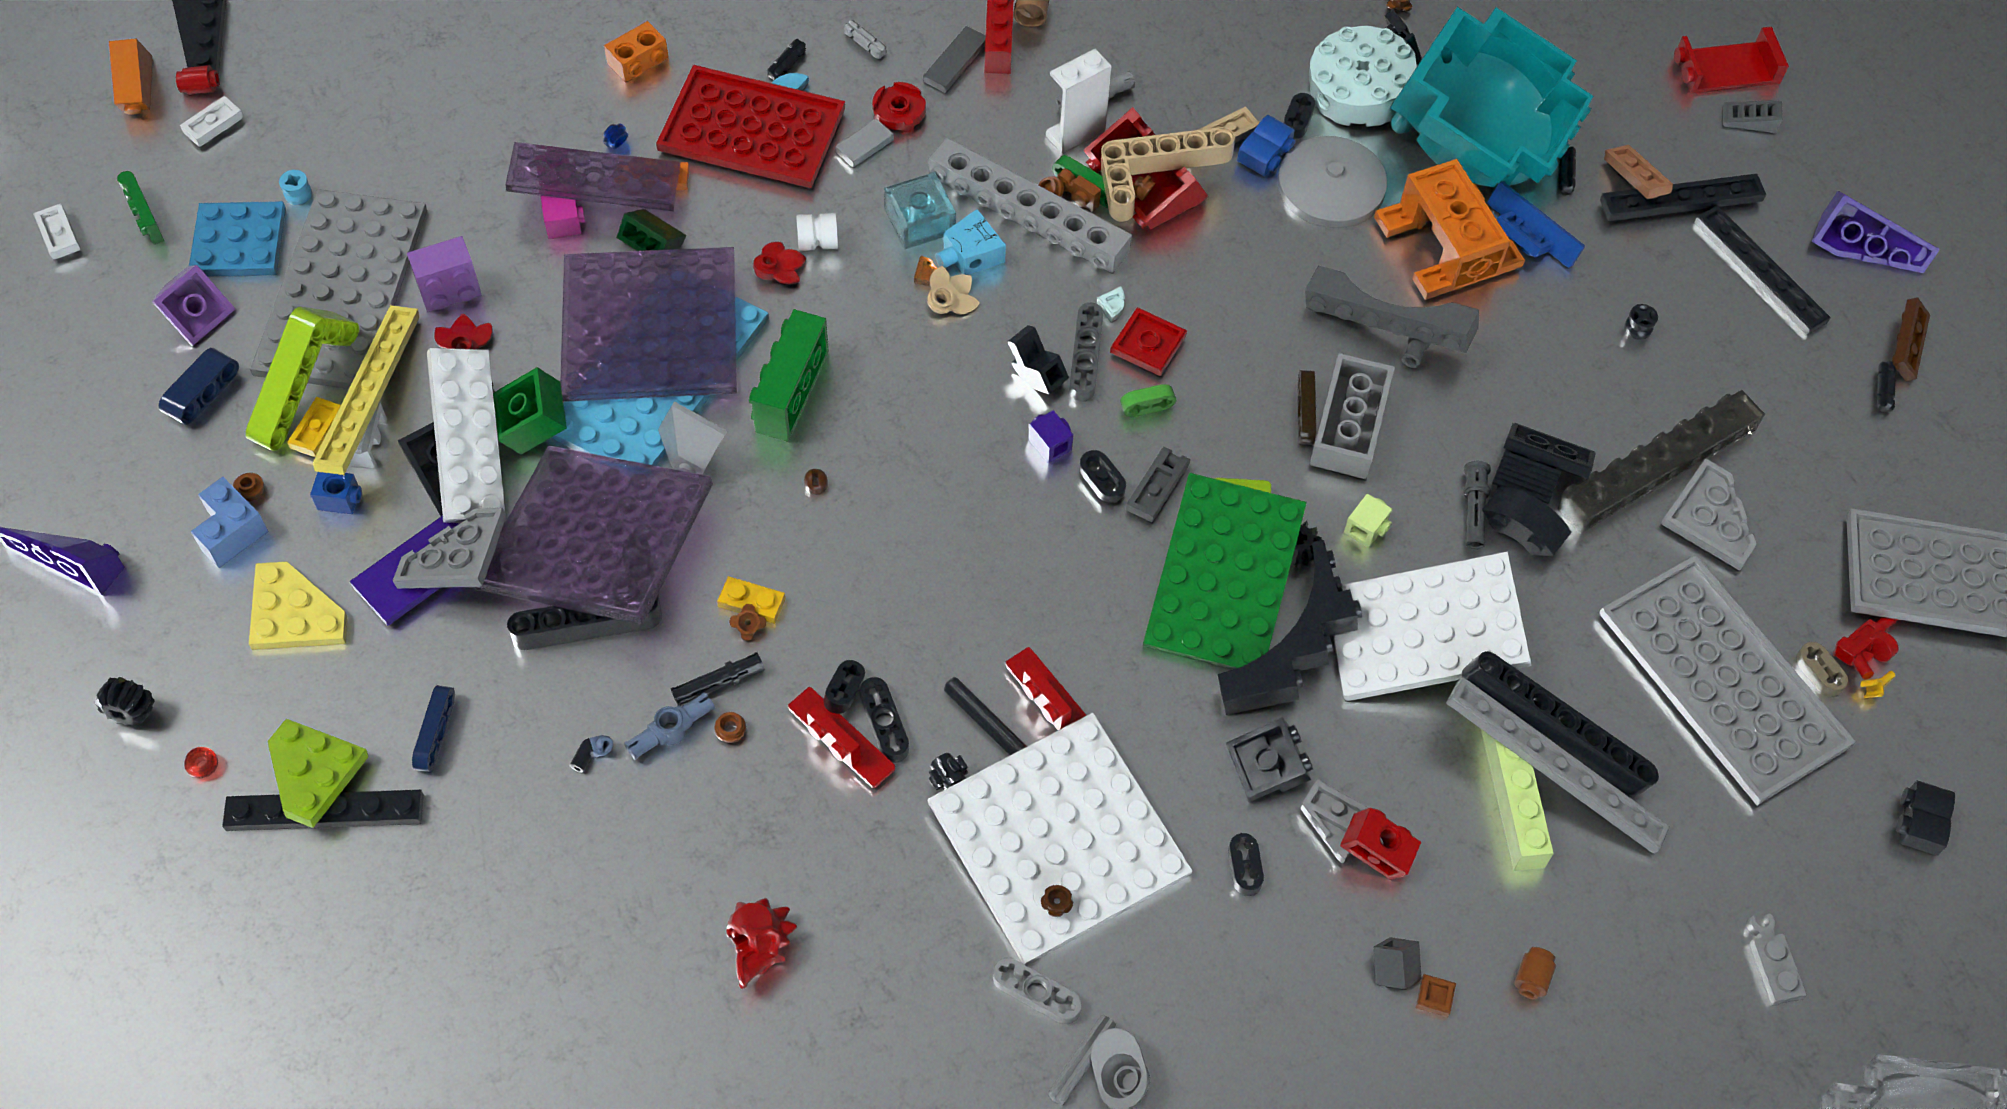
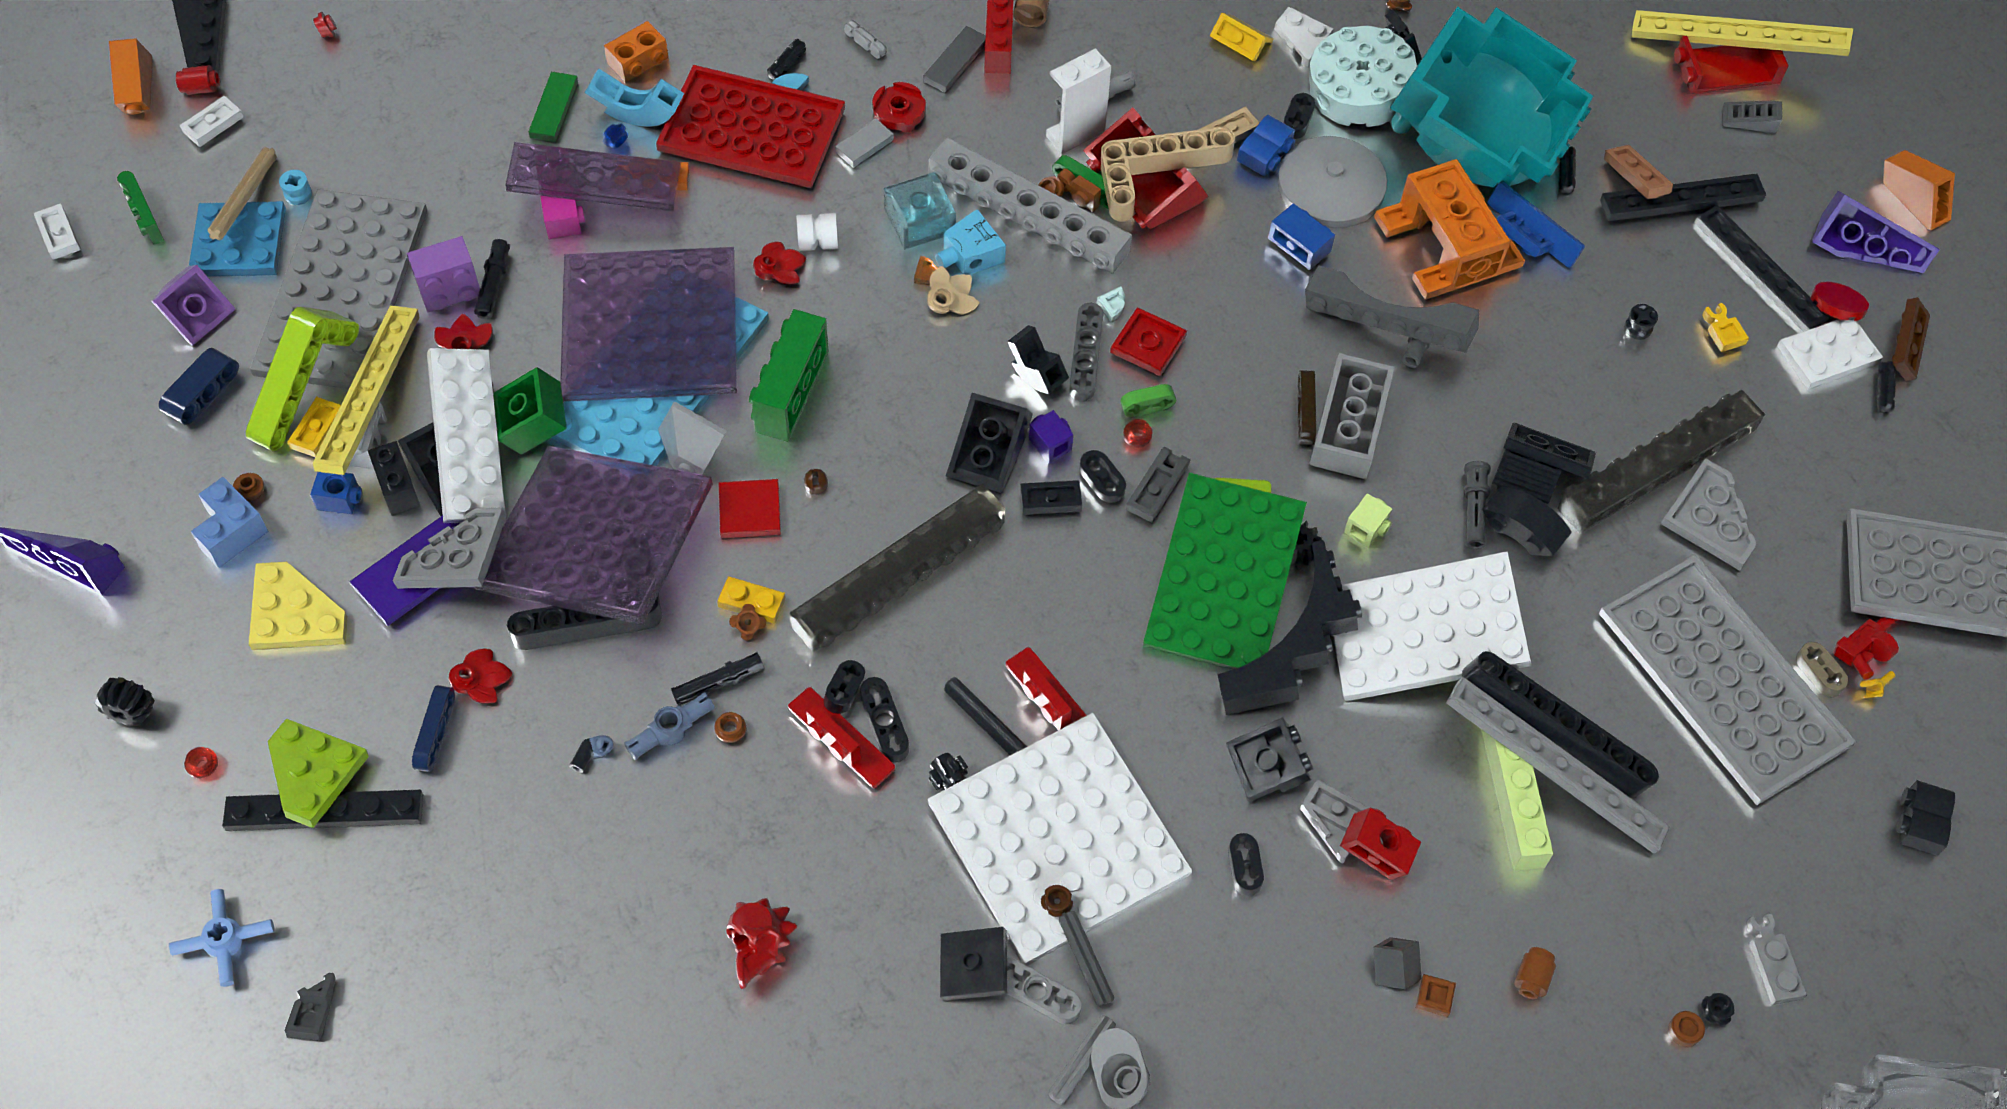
dark green brick [616,209,686,264] -> none
dark orange plate [1133,175,1155,201] -> none
none -> light blue bar [169,889,274,987]
none -> tan axle [208,147,277,241]
none -> dark grey slope [284,973,336,1041]
none -> red plate [313,12,337,38]
none -> black brick [367,441,421,516]
none -> red plate [448,648,512,704]
none -> black pin [474,239,510,319]
none -> green tile [528,71,578,142]
none -> medium azure arch [584,68,684,127]
none -> red tile [719,479,781,539]
none -> clear smoke brick [790,484,1005,653]
none -> black plate [940,927,1007,1001]
none -> black slope [946,392,1033,493]
none -> black plate [1020,480,1082,515]
none -> dark grey axle [1059,911,1114,1007]
none -> clear red plate [1123,419,1153,447]
none -> yellow panel [1210,13,1274,61]
none -> blue brick [1268,203,1335,270]
none -> white wing [1274,7,1333,67]
none -> light yellow plate [1632,10,1853,56]
none -> dark orange tile [1668,1011,1705,1047]
none -> black plate [1701,993,1734,1025]
none -> yellow plate [1702,303,1749,352]
none -> white plate [1777,317,1883,390]
none -> red tile [1811,282,1869,321]
none -> orange slope [1883,150,1955,230]

